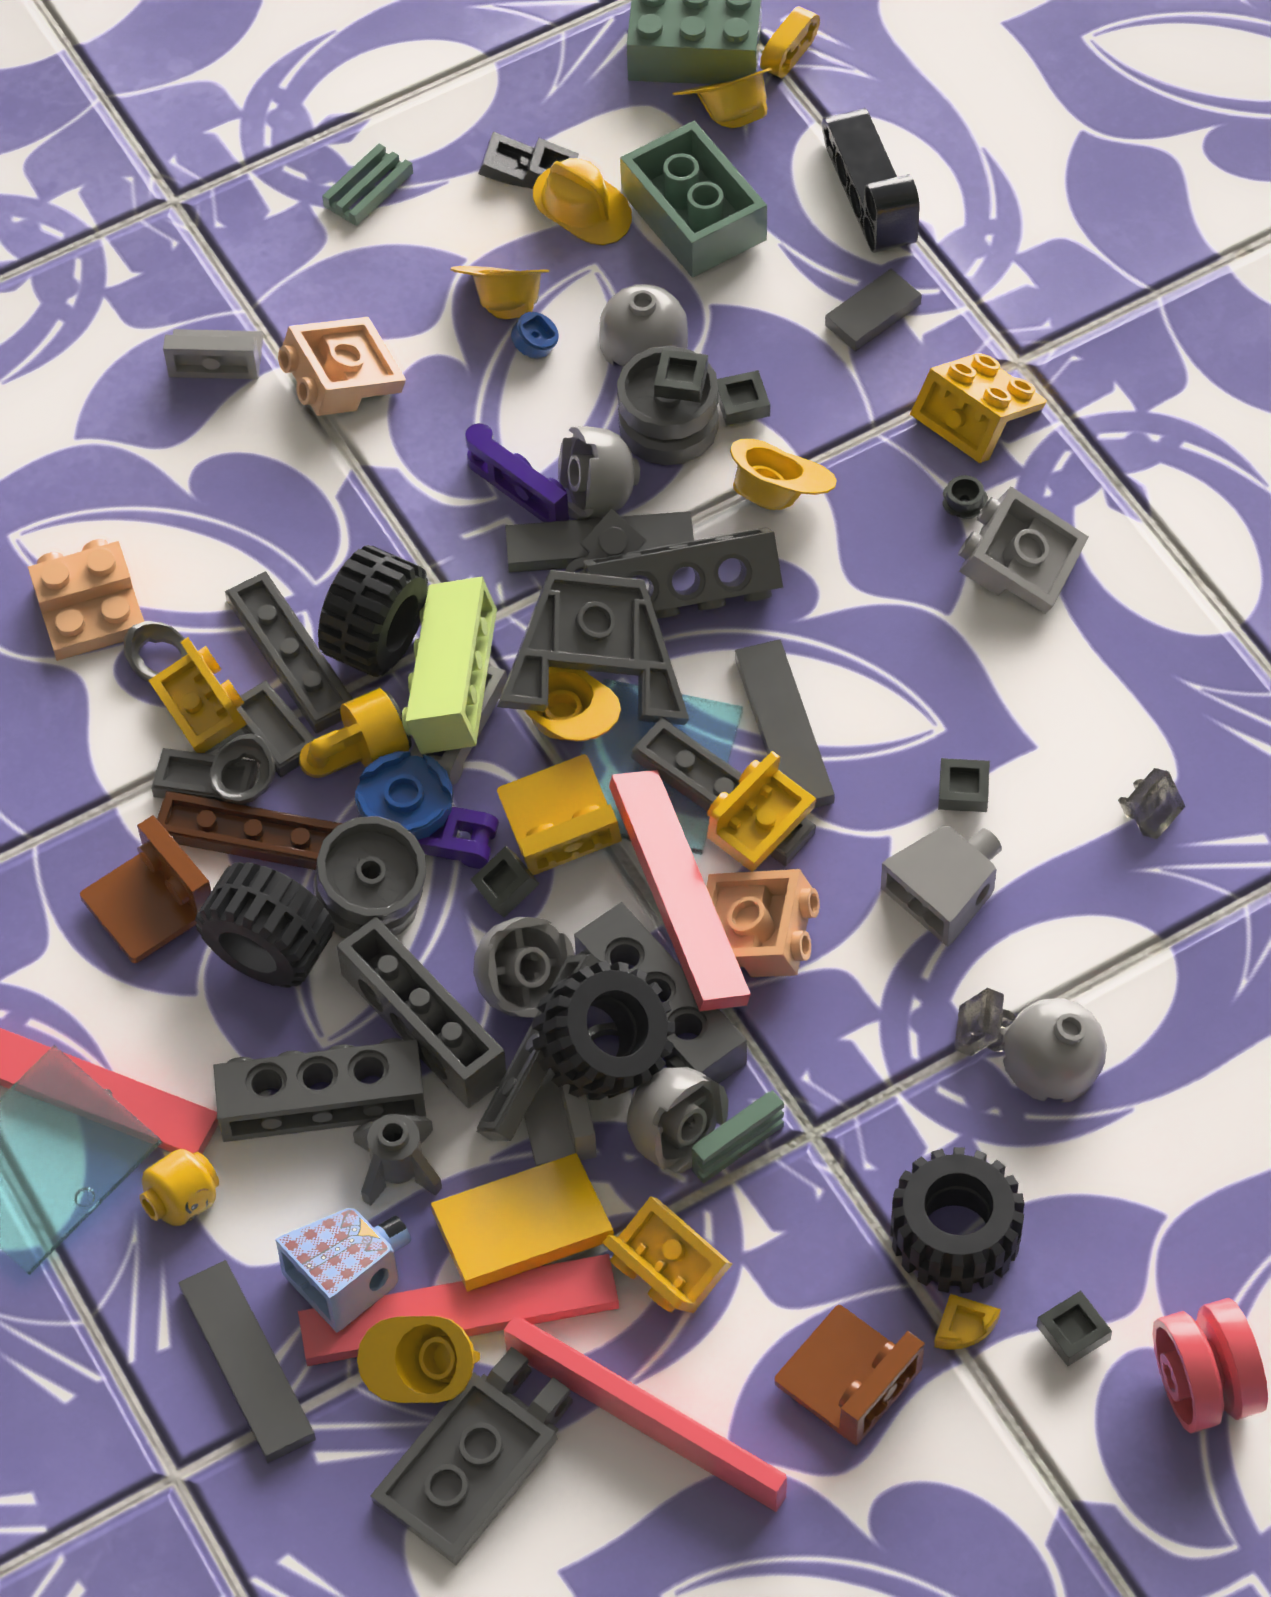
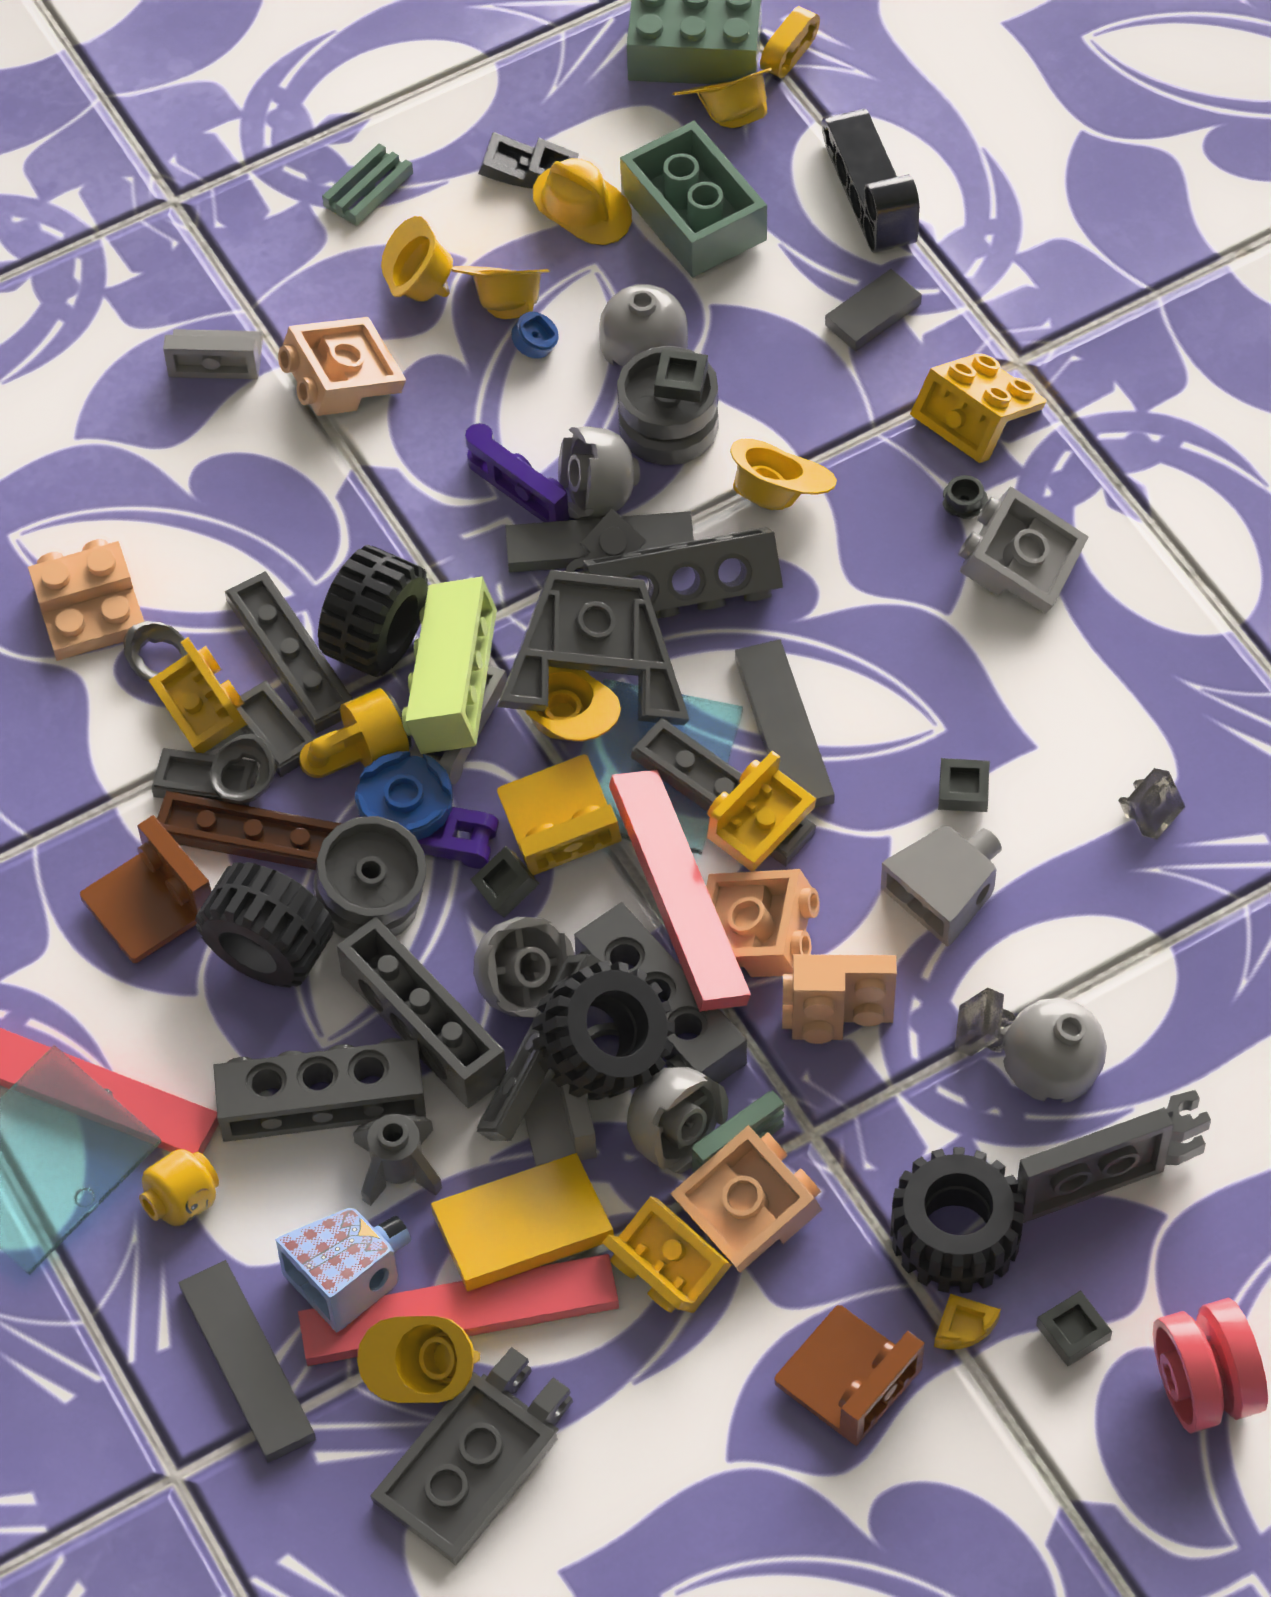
coral tile [504,1316,787,1512] -> none
pearl dark grey plate [717,370,770,426] -> none
none -> yellow piece [381,216,453,302]
none -> light nougat plate [670,1125,822,1273]
none -> light nougat plate [782,954,897,1044]
none -> dark grey tile [1017,1090,1211,1223]

